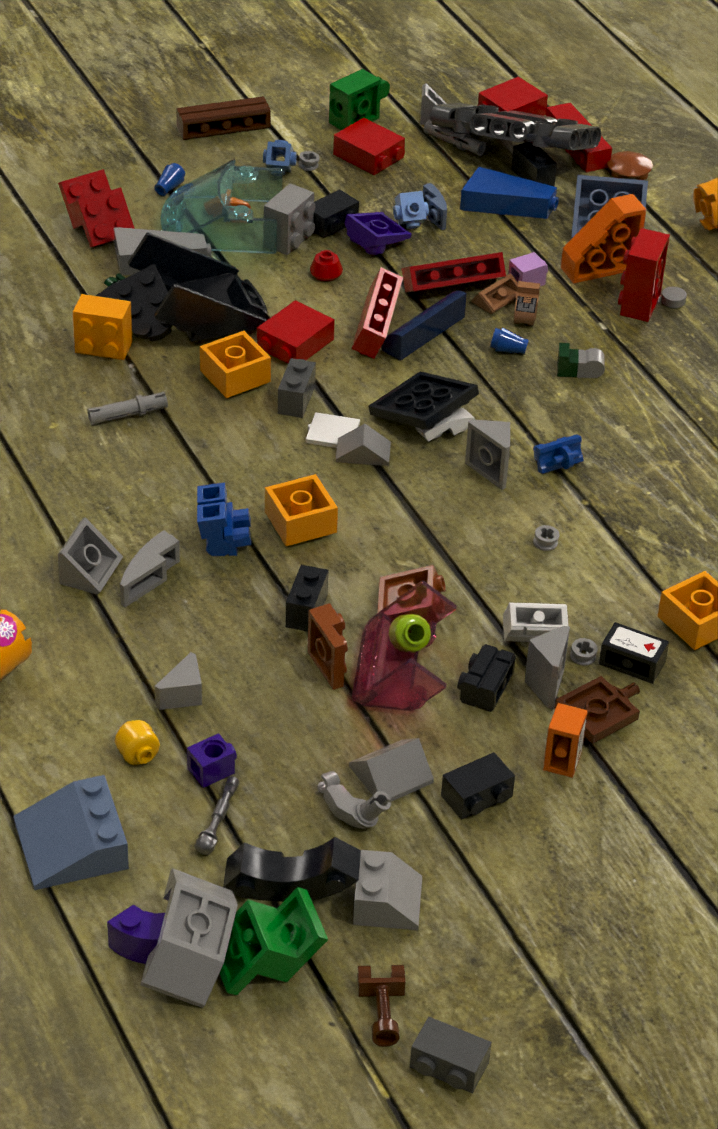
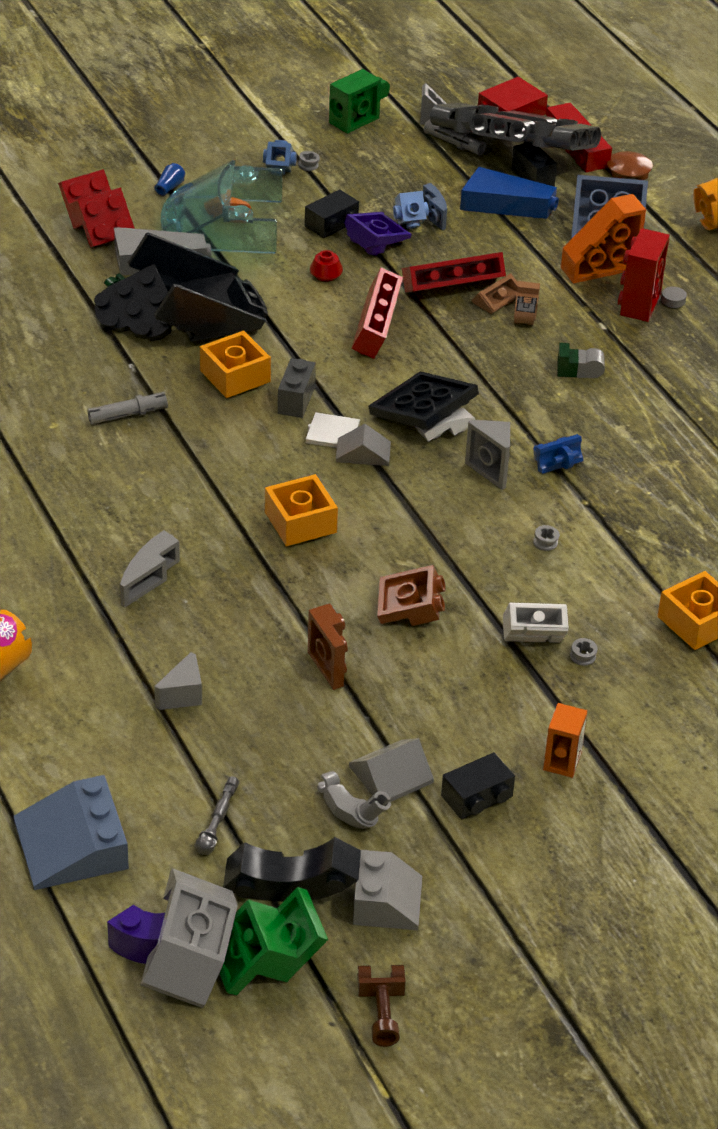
light grey slope [58,517,123,594] -> none
light orange brick [73,294,132,360] -> none
yellow head [115,720,160,765] -> none
reddish brown brick [176,96,271,140] -> none
dark purple brick [187,733,237,788] -> none
blue hips [197,482,251,556] -> none
red brick [257,300,335,363] -> none
light grey brick [263,184,315,255] -> none
black brick [285,565,329,632] -> none
red brick [333,118,405,175] -> none
clear pink windscreen [352,580,457,711] -> none
dark blue brick [381,291,467,361] -> none
lime head [389,614,431,652] -> none
dark grey brick [410,1016,492,1093] -> none
black brick [457,644,516,712] -> none
blue cone [490,327,529,354] -> none
lavender brick [508,252,548,286] -> none
light grey slope [525,626,570,709] -> none
reddish brown plate [554,676,640,744] -> none
black brick [599,622,669,684] -> none

